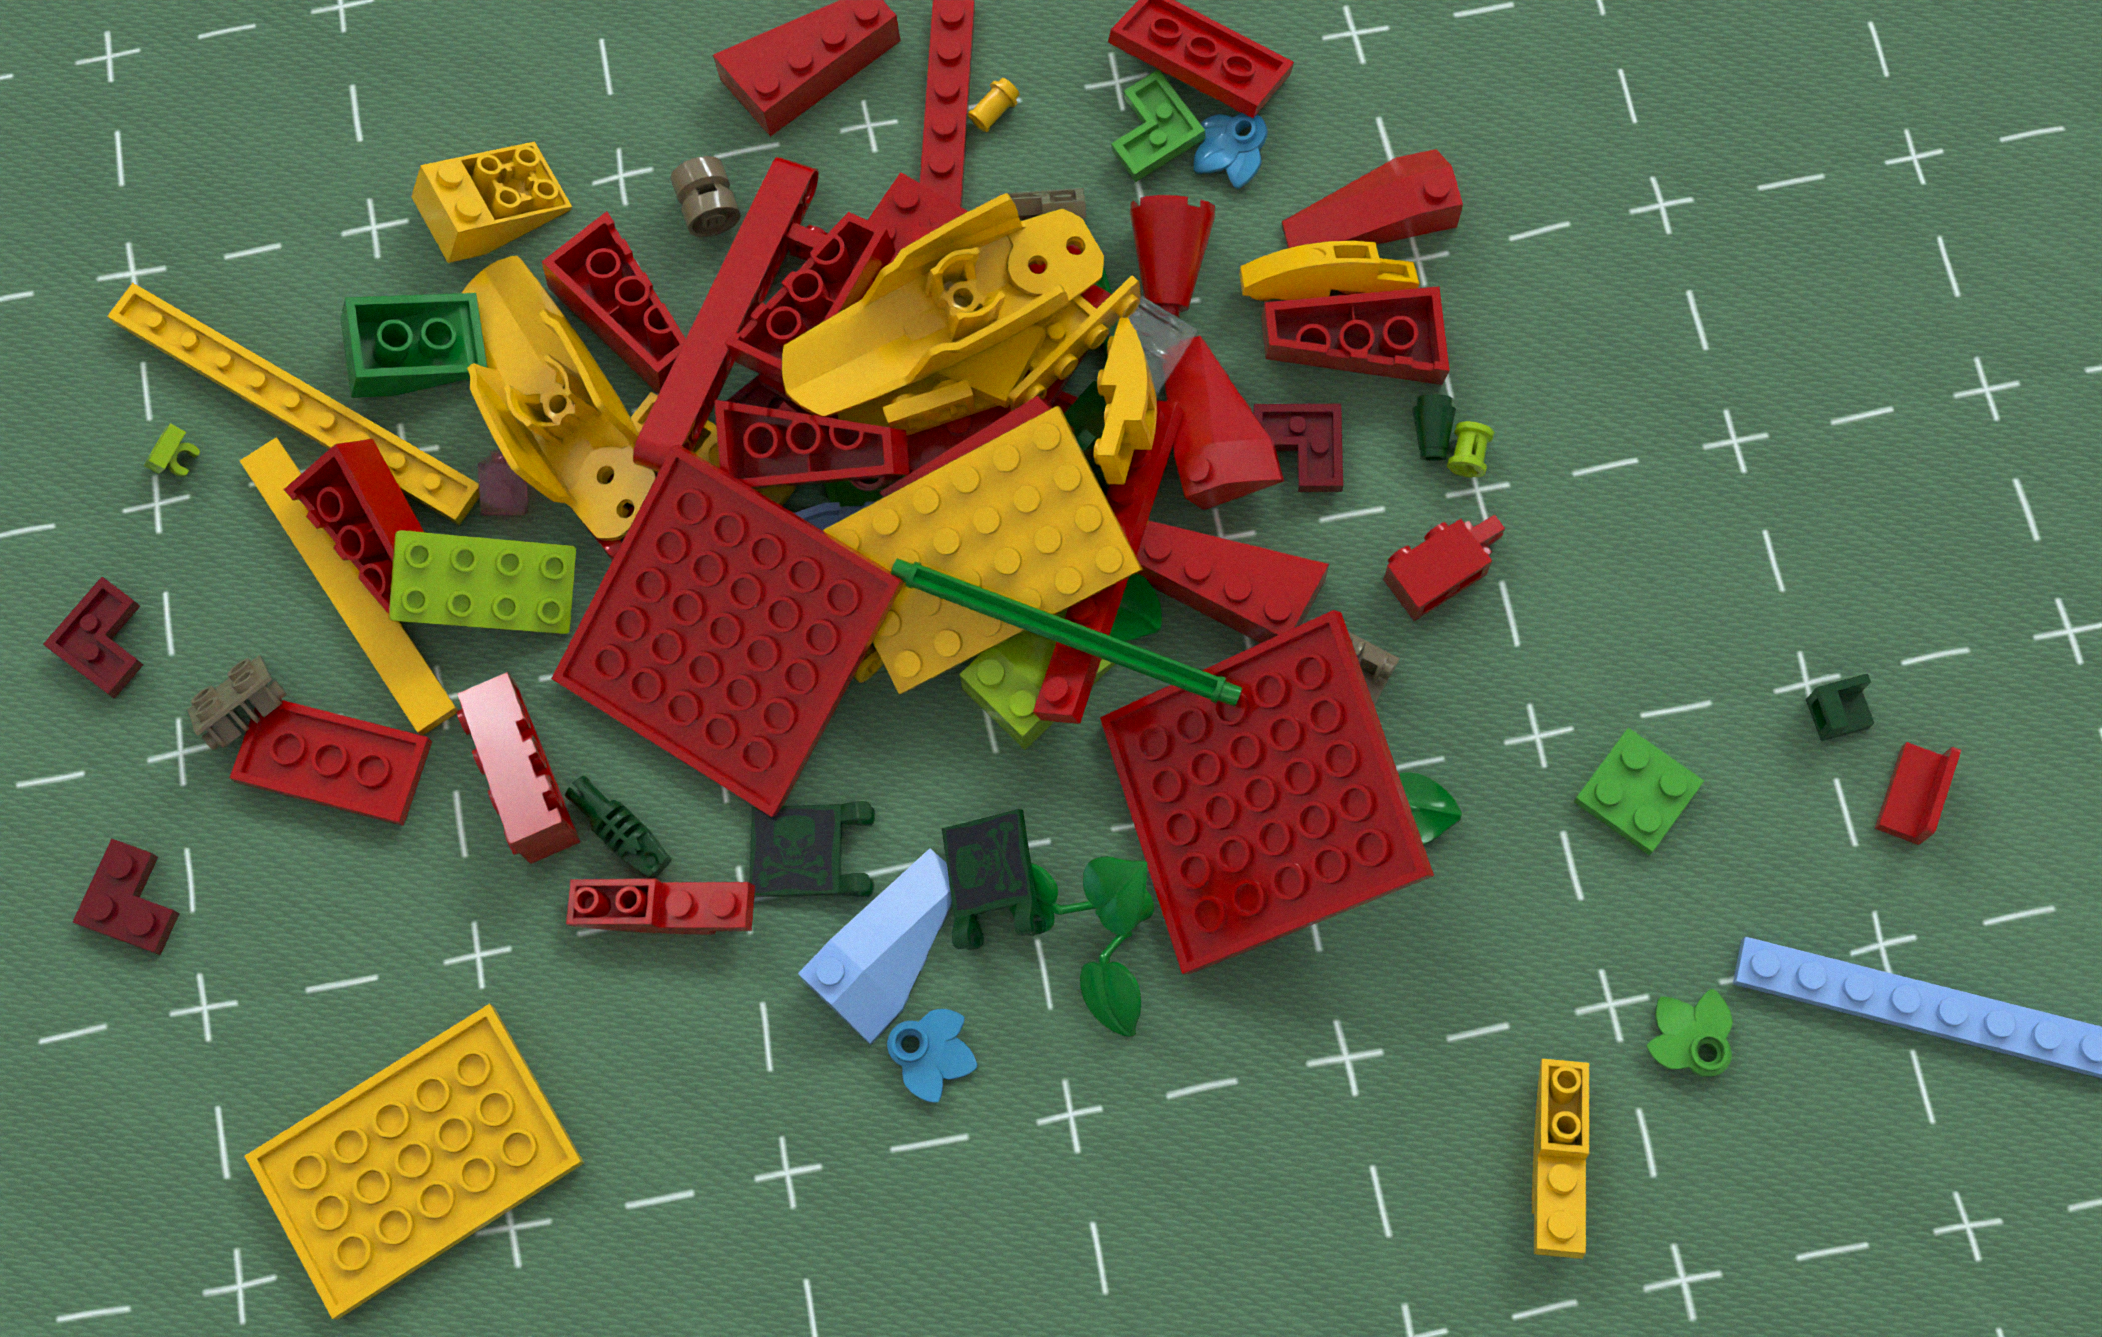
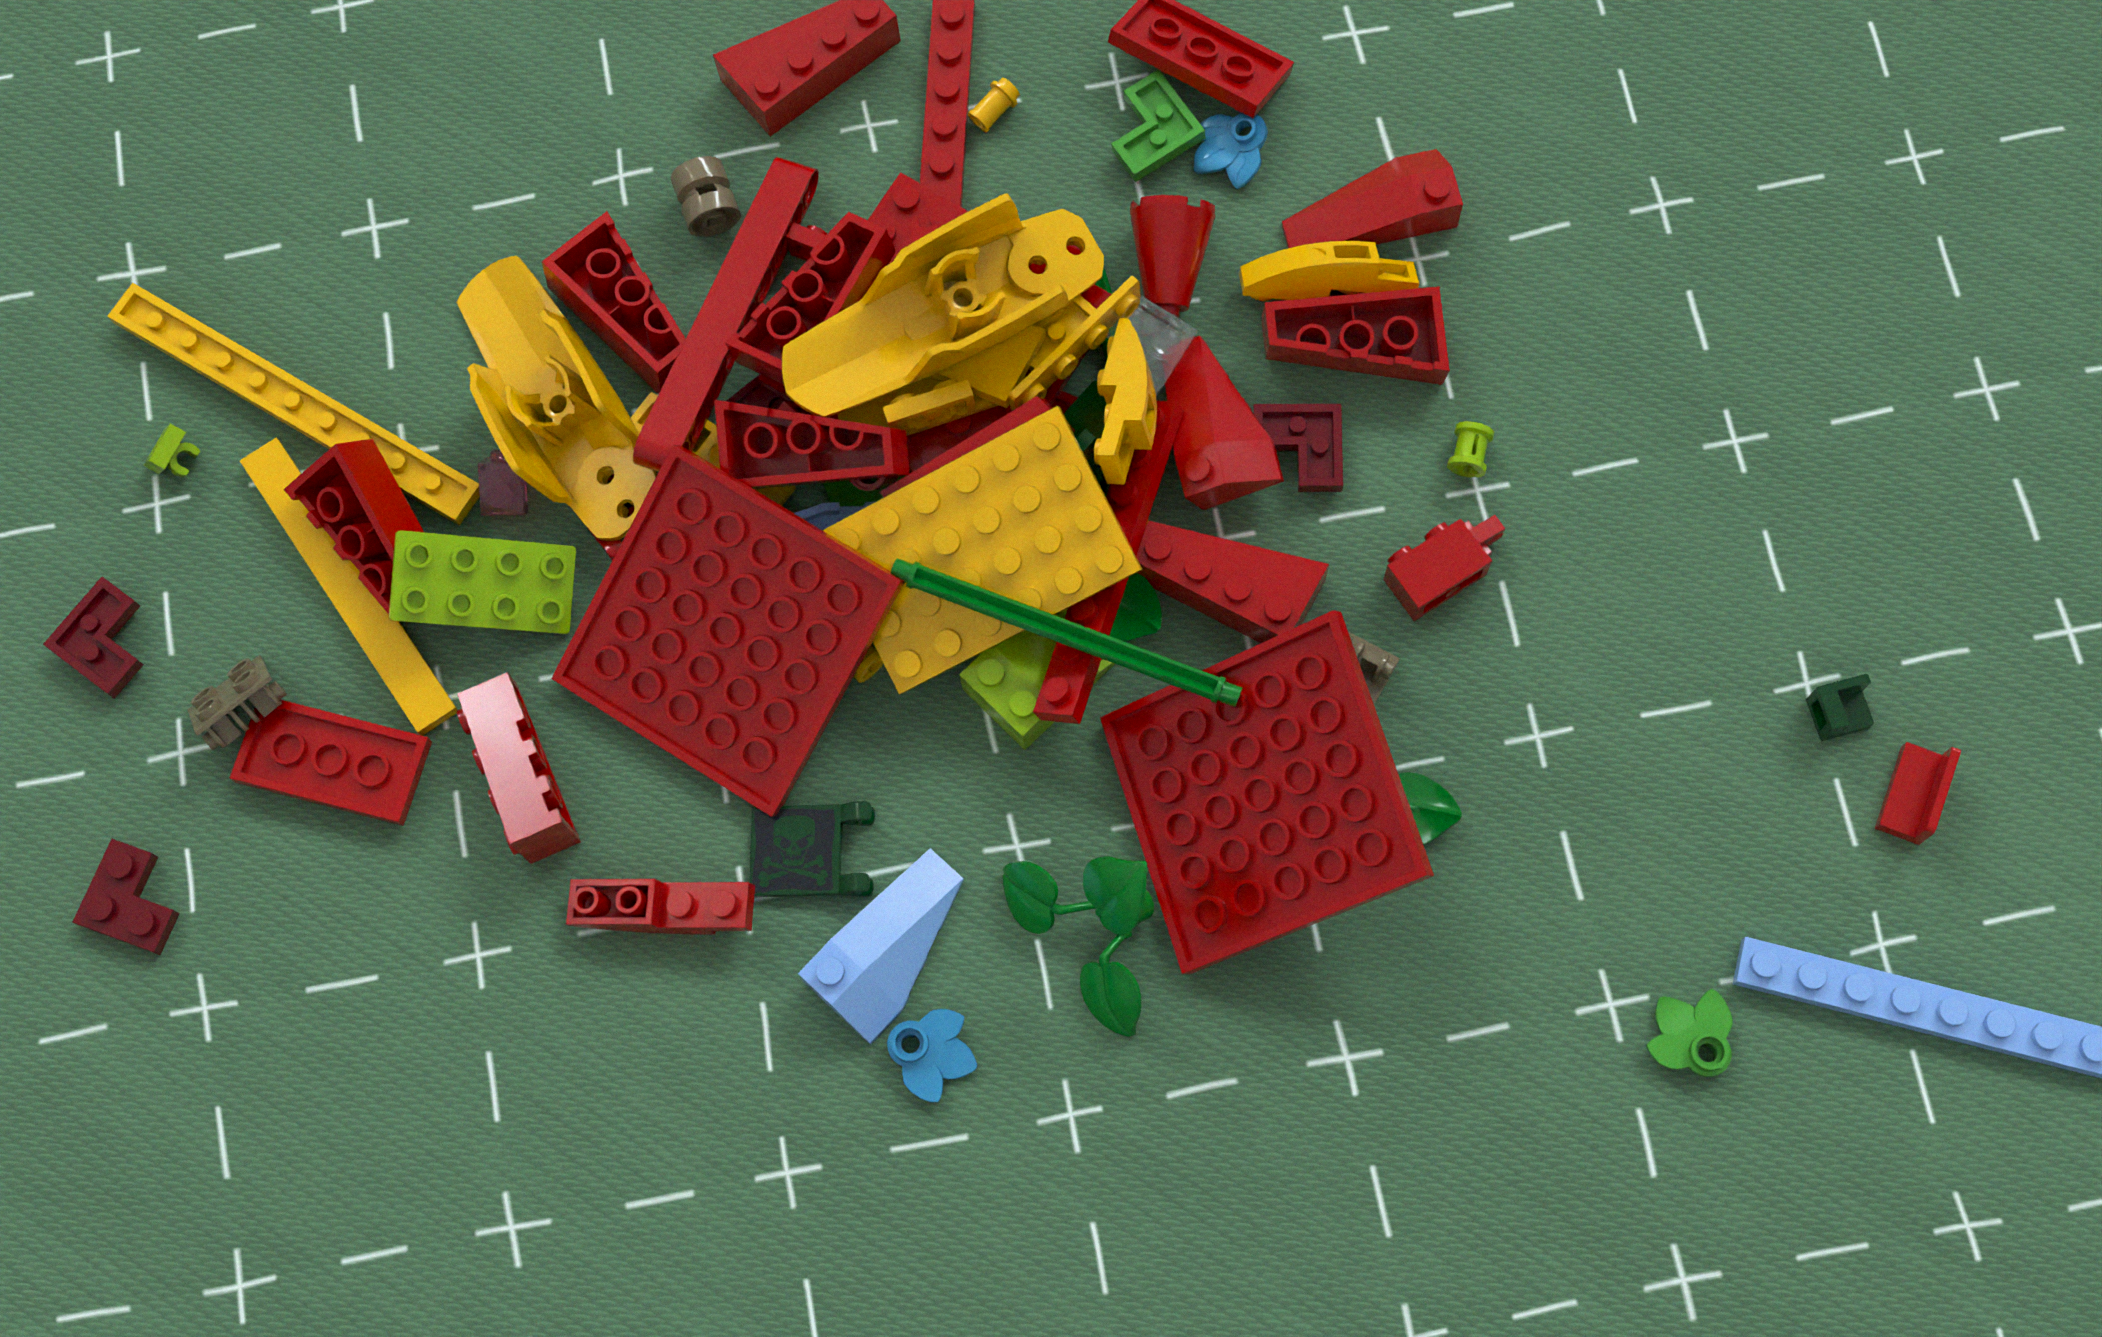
yellow plate [244,1003,584,1320] -> none
green slope [340,293,487,398] -> none
yellow slope [411,141,572,263] -> none
dark green hinge [565,776,672,879] -> none
flag [942,809,1046,950] -> none
dark tan plate [999,188,1086,221] -> none
dark green cone [1412,394,1456,461] -> none
yellow slope [1531,1058,1589,1259] -> none
bright green plate [1574,727,1704,856] -> none

